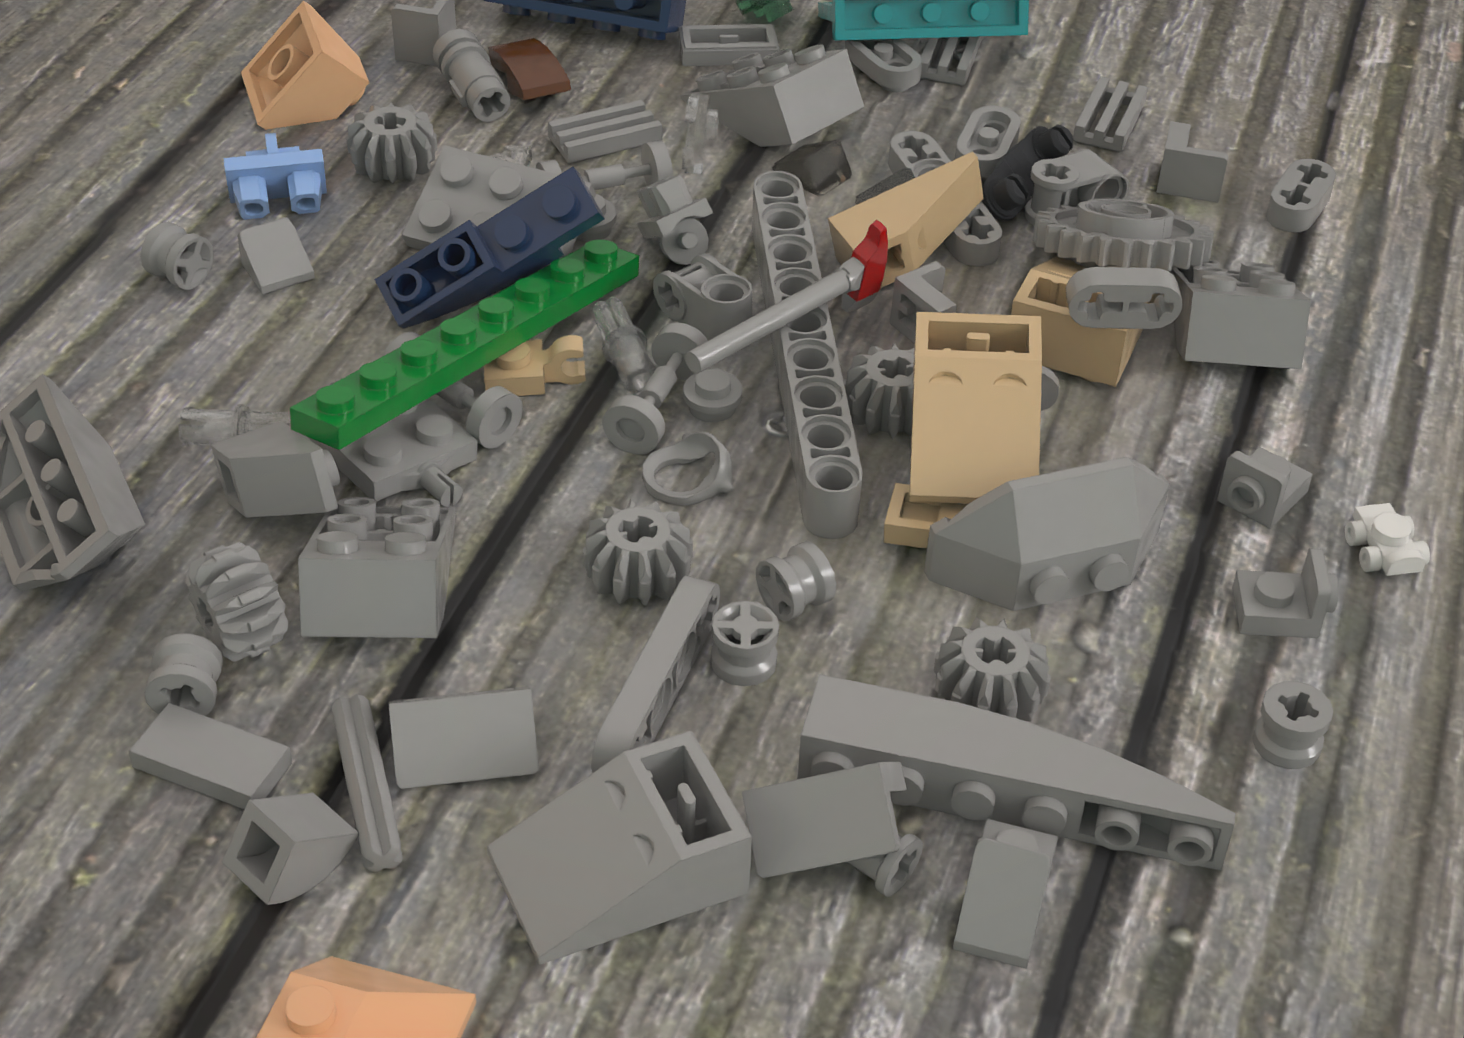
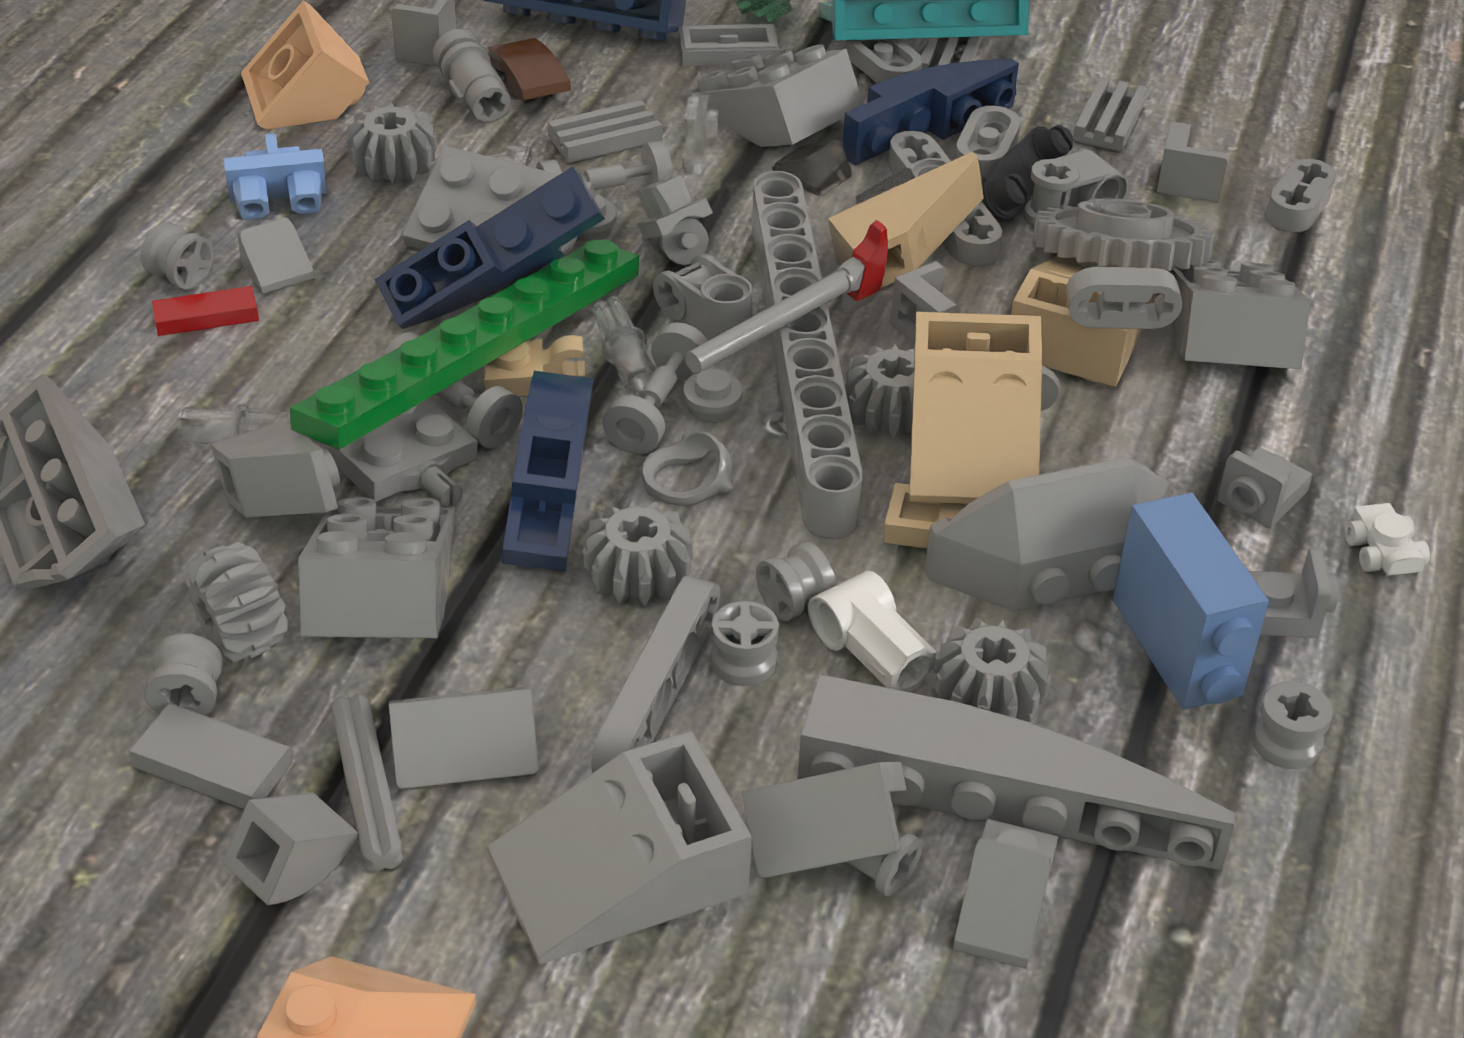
none -> red piece [152,286,259,336]
none -> dark blue slope [502,370,594,572]
none -> white piece [808,571,937,692]
none -> dark blue slope [842,59,1019,166]
none -> medium blue brick [1112,493,1269,710]

